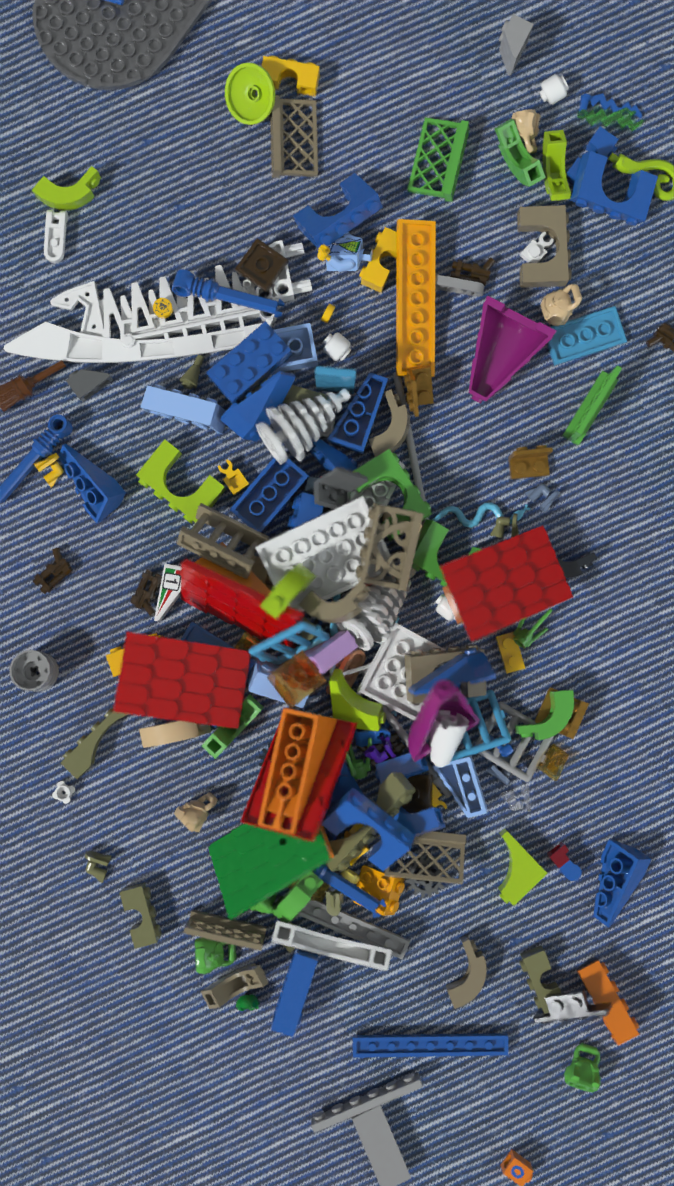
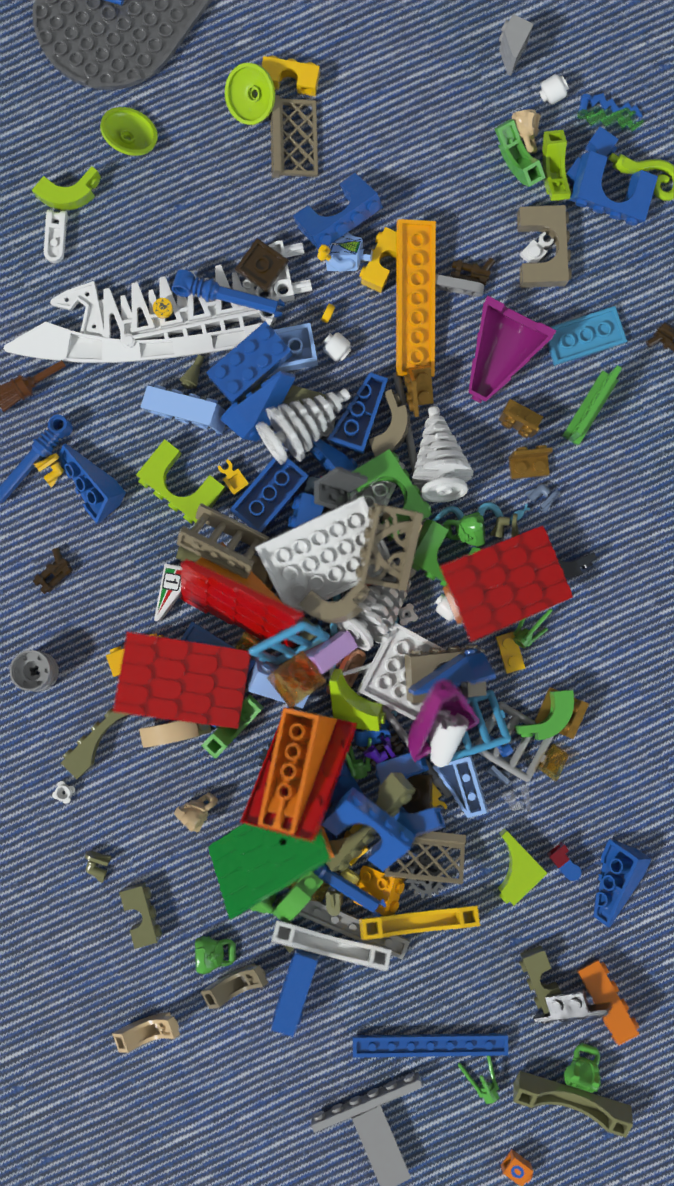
dark grey slope [66,369,114,402] -> none
dark brown piece [130,569,162,617] -> none
dark tan fence [184,910,267,951] -> none
green plate [236,995,260,1011] -> none
lime arch [261,563,316,620] -> none
dark azure tile [315,366,356,394] -> none
bright green fence [407,117,470,202] -> none
dark tan arch [446,935,487,1009] -> none
tan piece [540,284,582,327] -> none
none -> lime dish [100,107,158,156]
none -> tan arch [113,1012,180,1053]
none -> olive cone [176,546,201,562]
none -> yellow arch [359,905,480,940]
none -> white plate [398,604,418,625]
none -> white plant [412,406,473,503]
none -> bright green piece [443,512,485,547]
none -> bright green plant [458,1056,499,1104]
none -> pearl gold bracket [498,399,543,438]
none -> olive arch [513,1071,633,1138]

